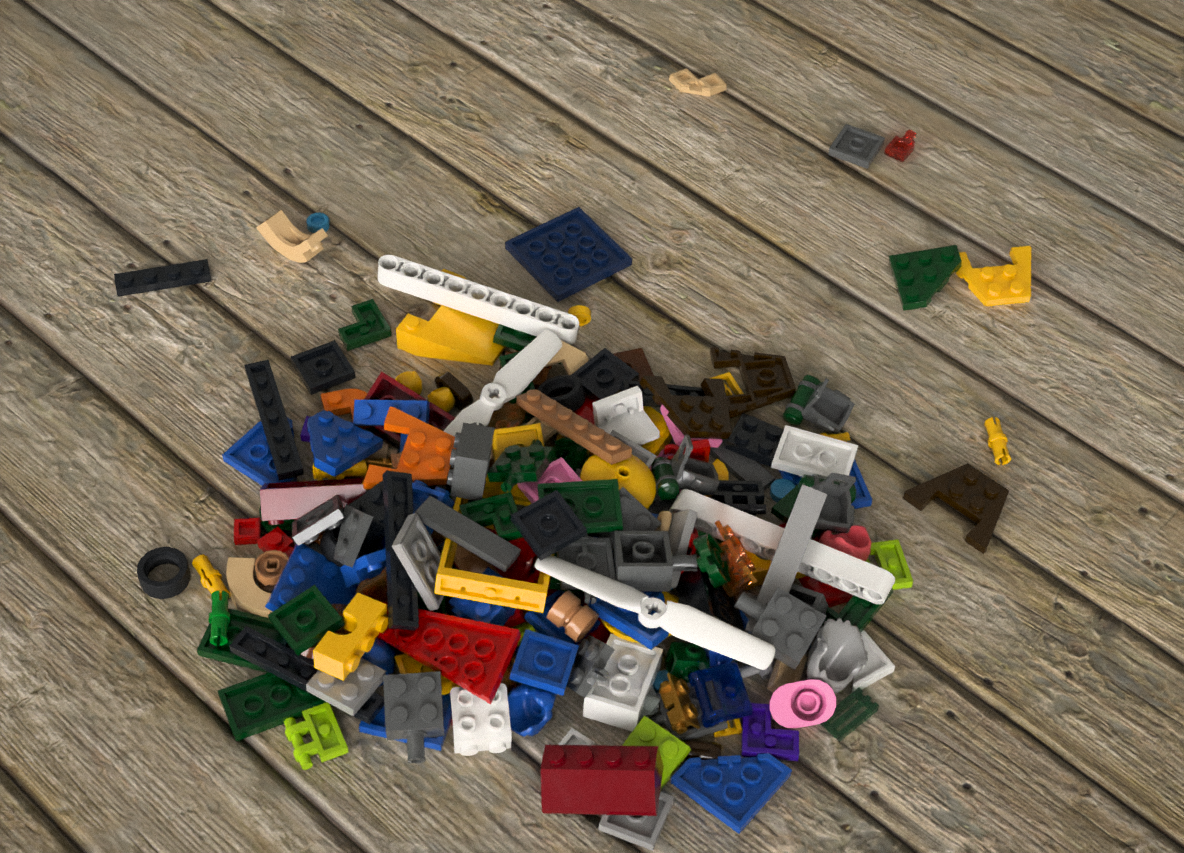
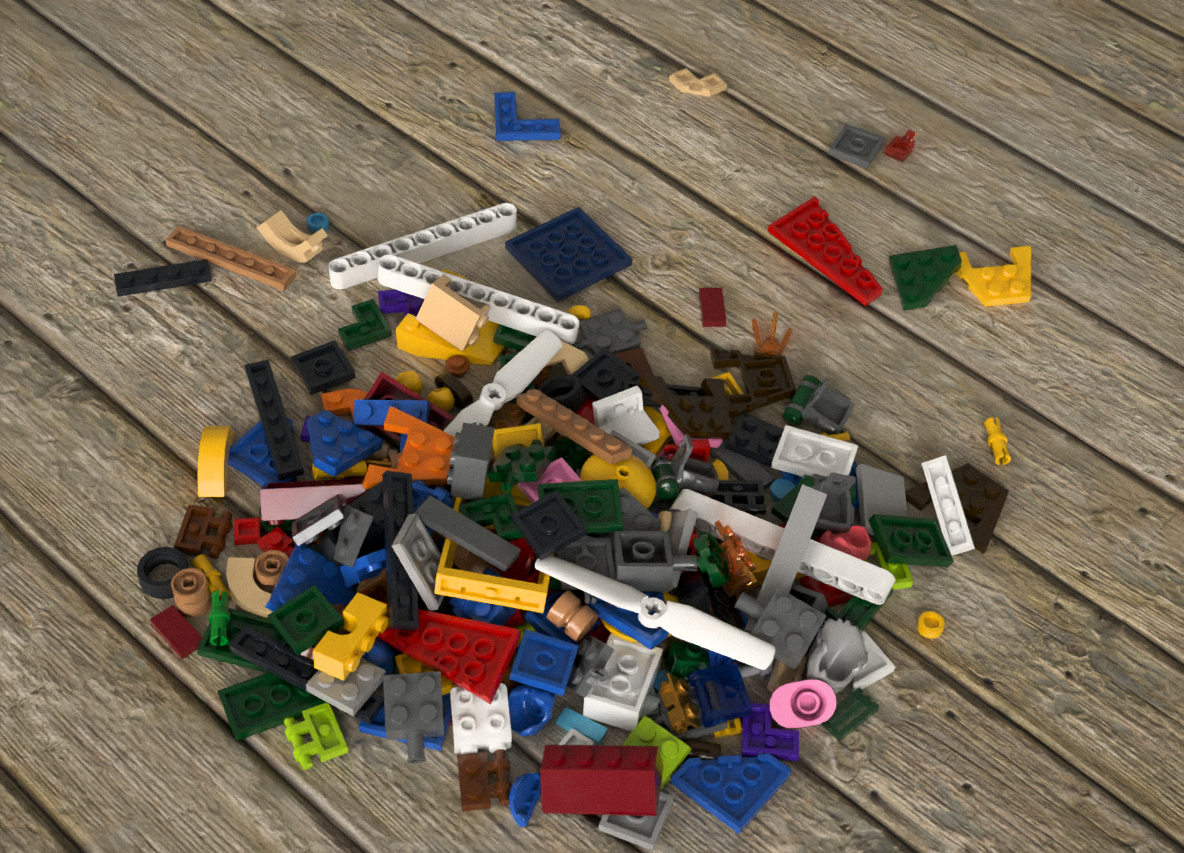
none -> dark red tile [150,605,202,659]
none -> medium nougat plate [165,226,296,291]
none -> medium nougat wheel [171,568,212,618]
none -> reddish brown plate [174,505,233,559]
none -> yellow arch [198,426,235,497]
none -> white beam [329,203,517,289]
none -> dark purple plate [378,289,425,317]
none -> tan panel [416,274,490,351]
none -> dark orange plate [445,355,470,378]
none -> reddish brown plate [457,749,512,811]
none -> blue plate [494,92,561,141]
none -> blue plate [509,773,541,827]
none -> medium azure piece [556,707,608,745]
none -> dark grey plate [571,308,647,356]
none -> dark red tile [699,288,726,327]
none -> clear orange plant [752,311,792,356]
none -> red wing [768,196,883,306]
none -> light grey tile [856,464,908,535]
none -> dark green plate [869,514,954,567]
none -> yellow tile [917,611,945,638]
none -> white plate [922,455,975,556]

